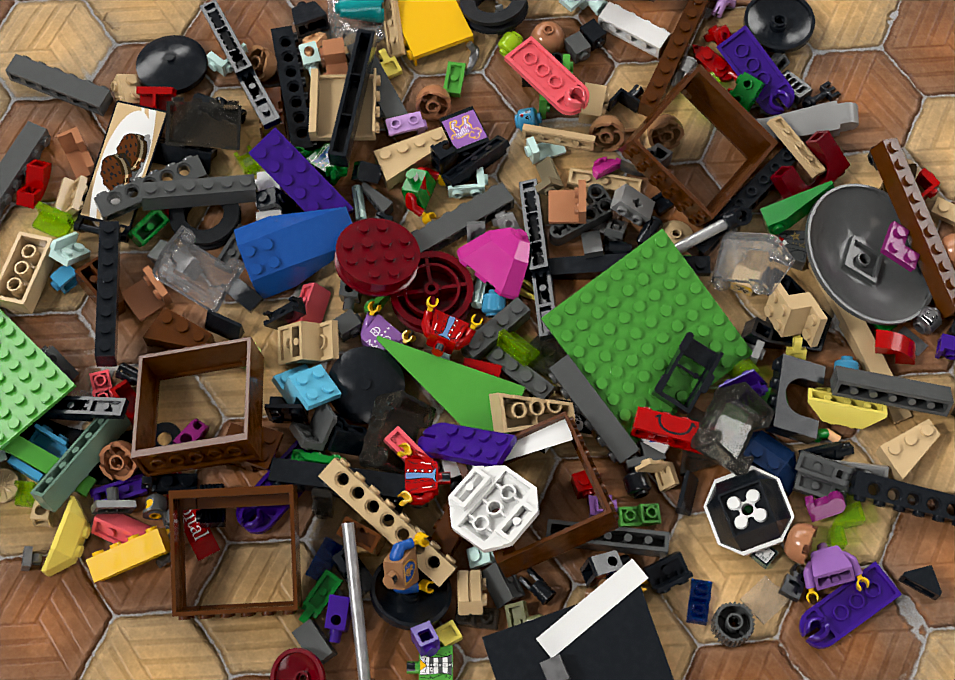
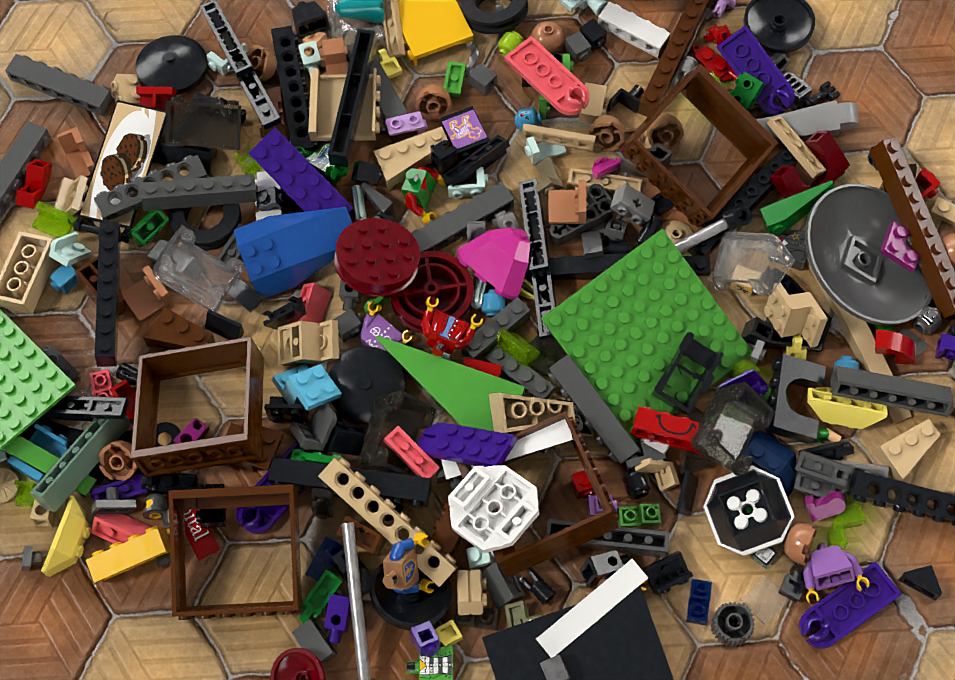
red torso [397,443,451,506] -> none
none -> dark grey brick [469,63,497,96]

